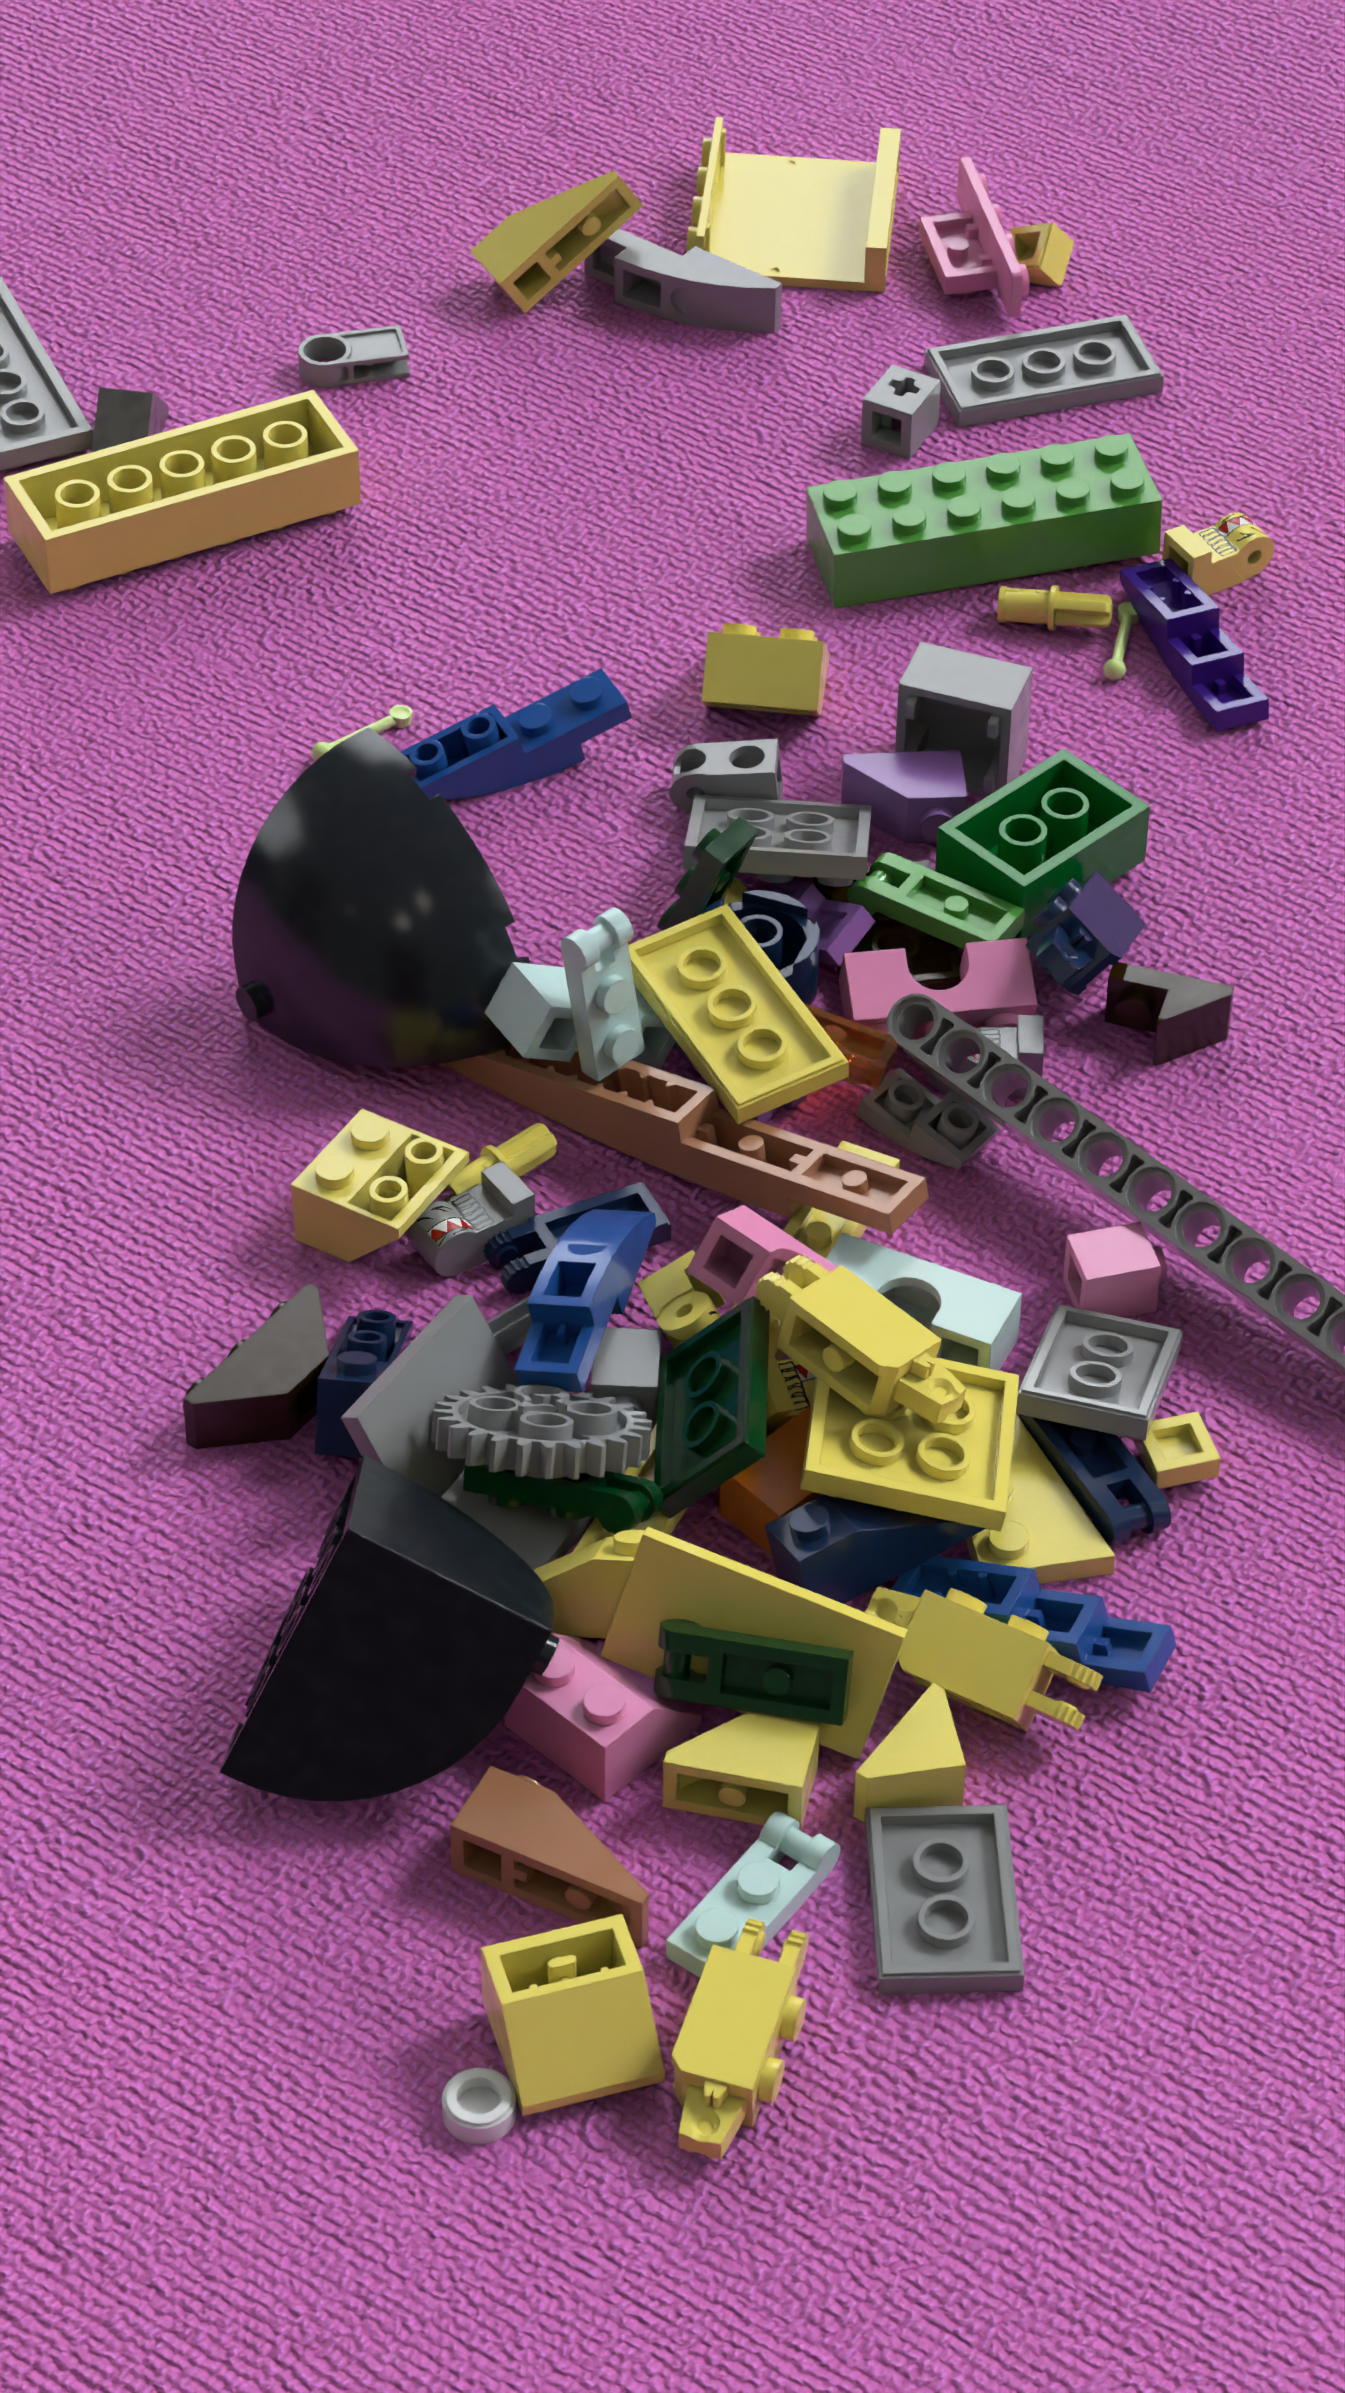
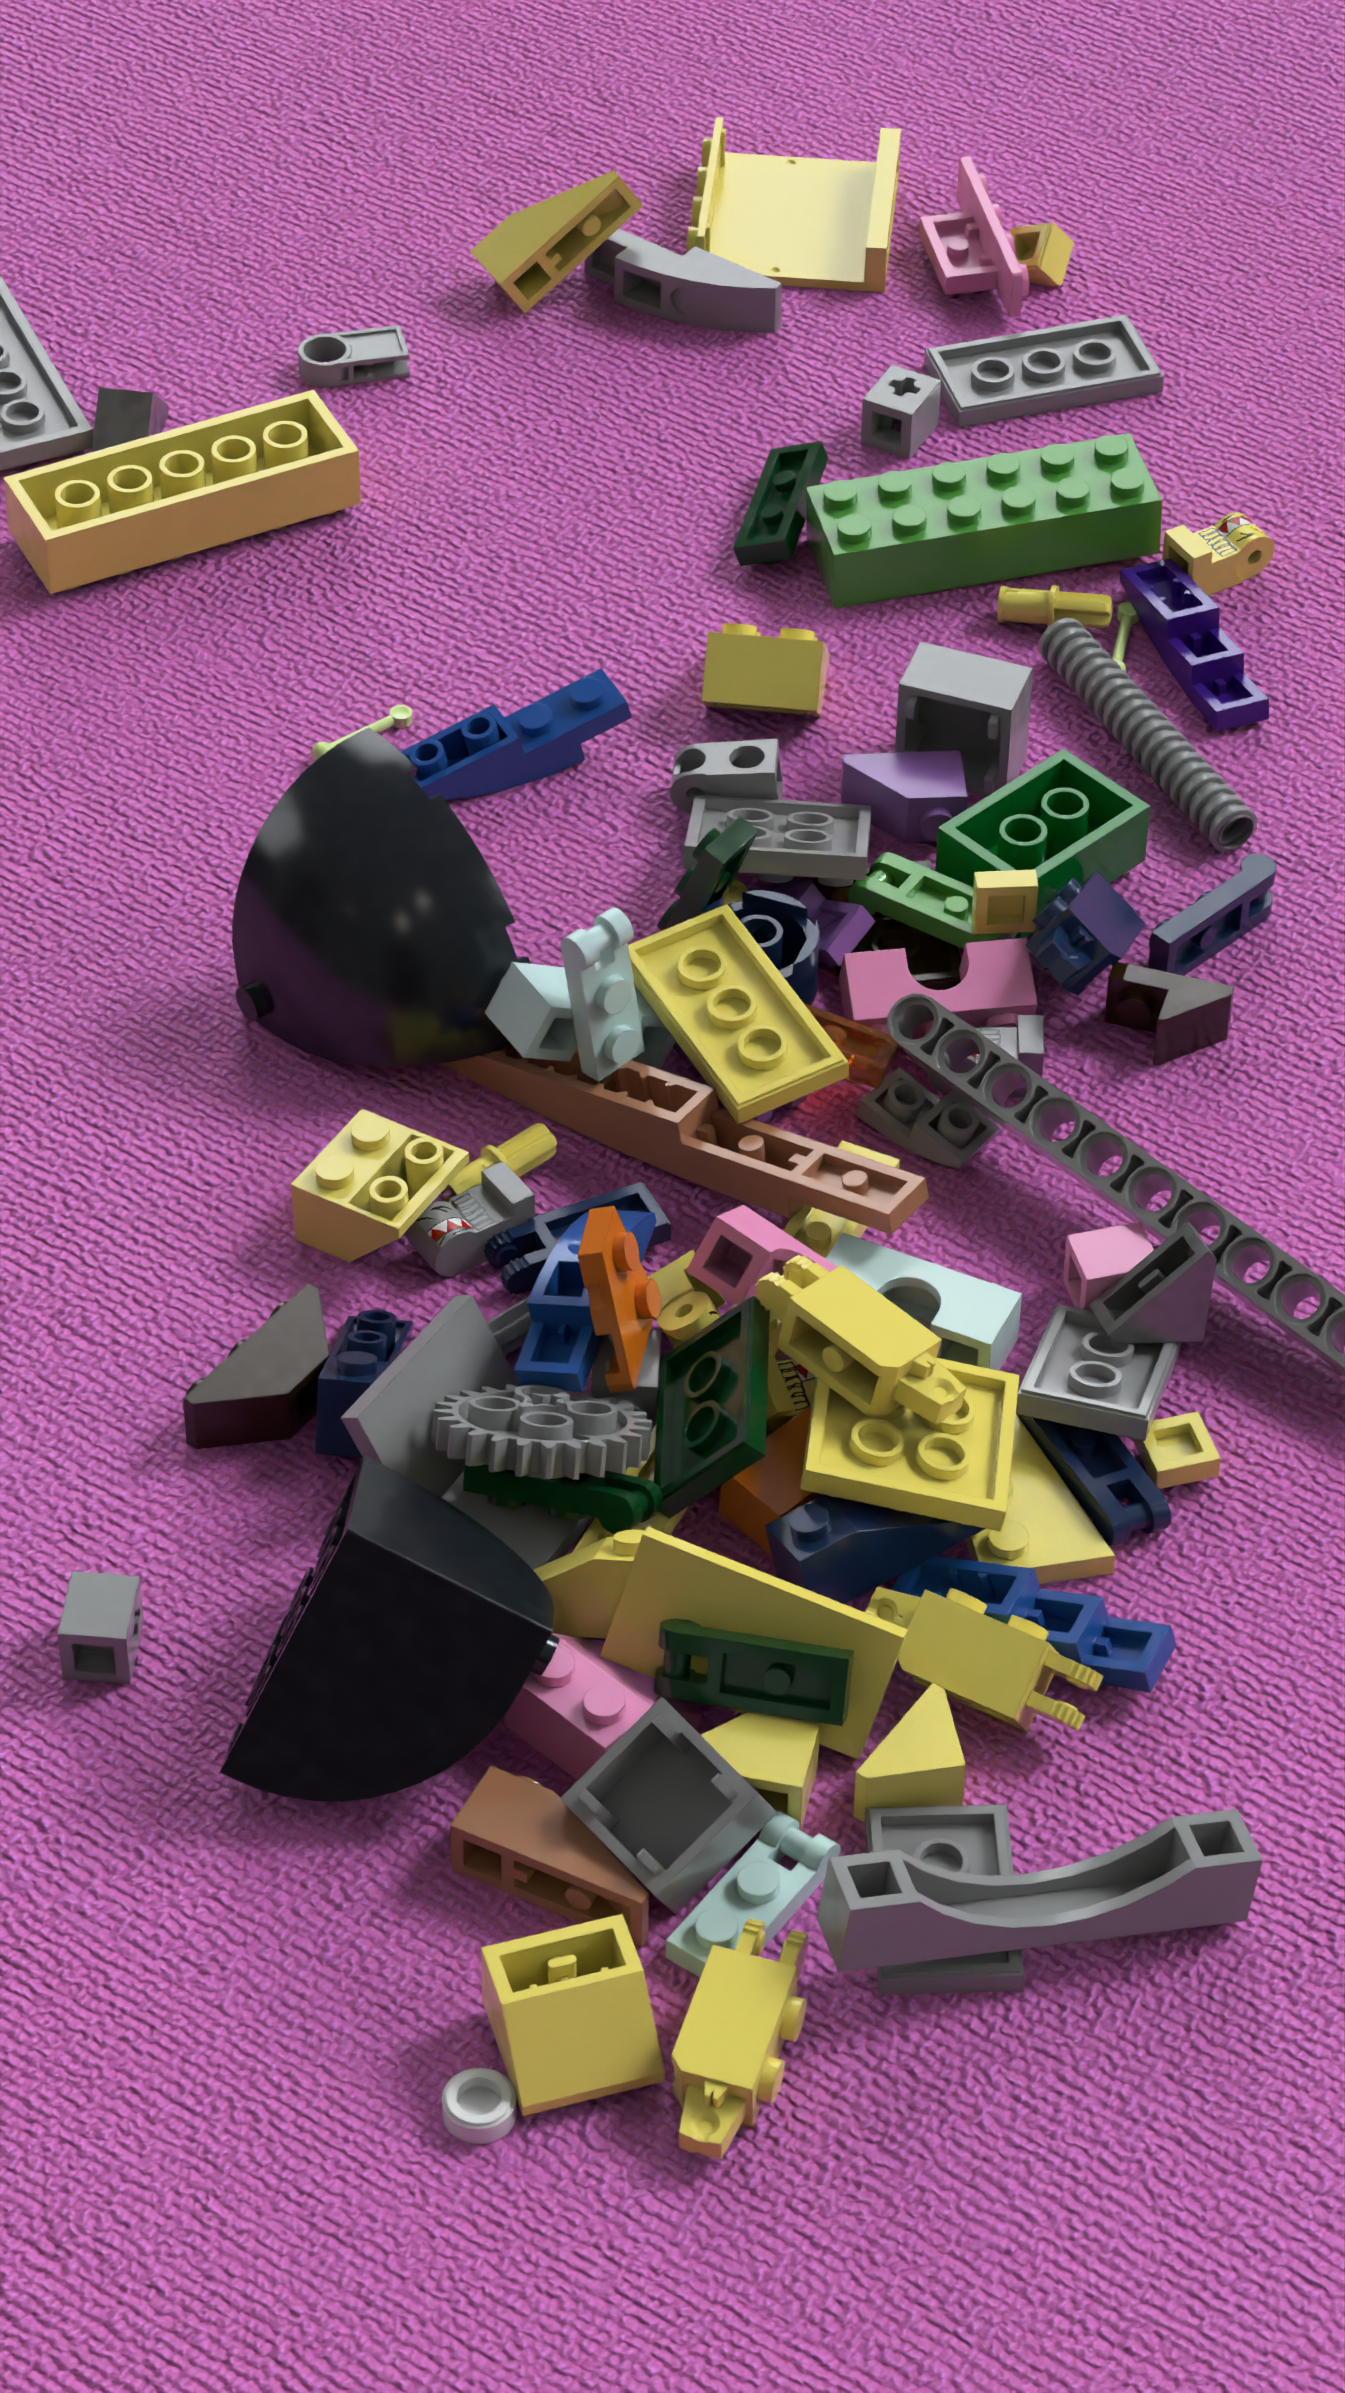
none -> light grey brick [57,1571,144,1684]
none -> light grey container [560,1697,777,1914]
none -> orange wing [577,1206,661,1393]
none -> dark green plate [733,441,829,566]
none -> light grey arch [817,1809,1263,1972]
none -> light yellow plate [971,869,1038,934]
none -> light grey piece [1038,618,1257,852]
none -> flat silver slope [1089,1221,1217,1344]
none -> dark blue plate [1148,854,1277,976]

